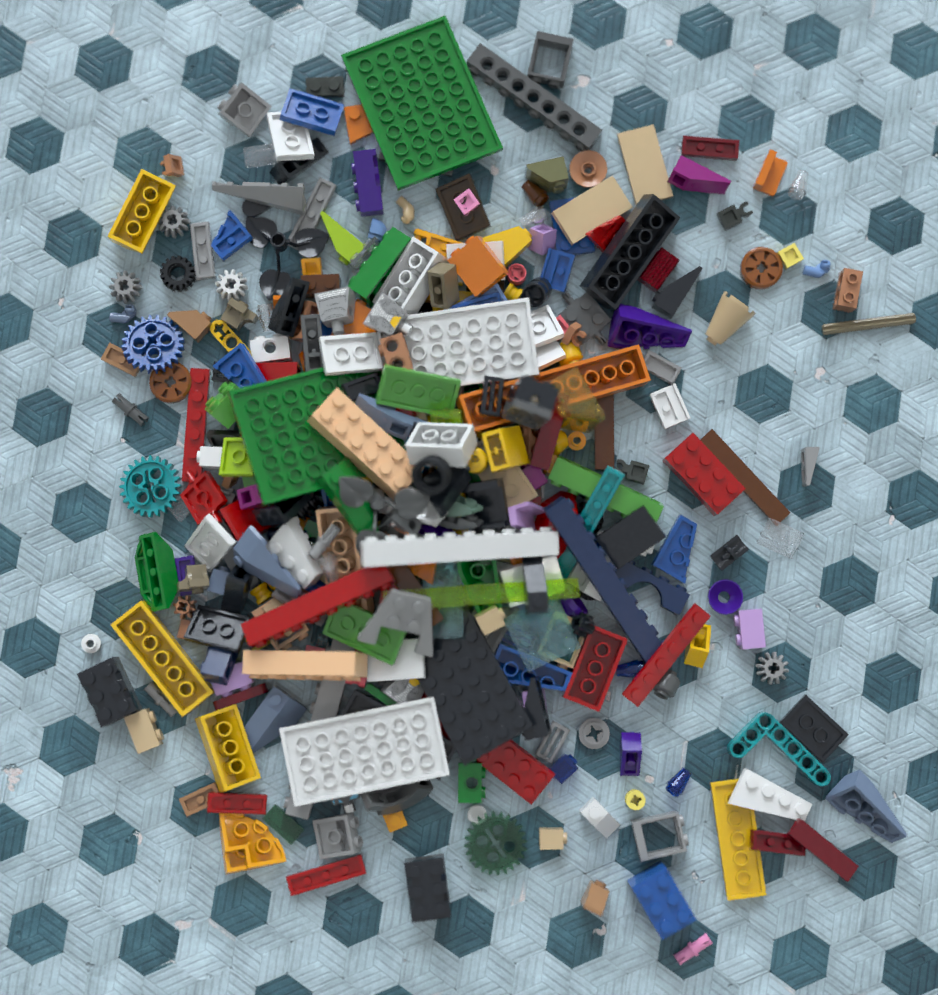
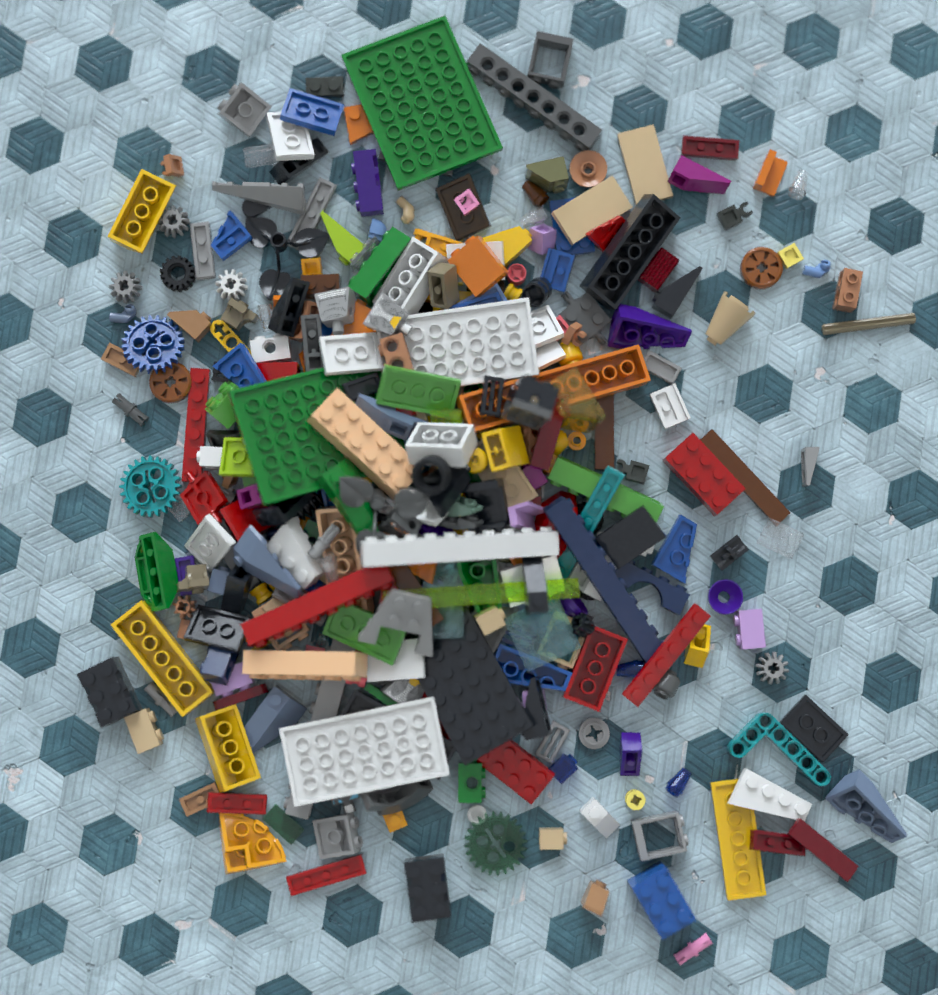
white plate [81,634,101,653] -> none

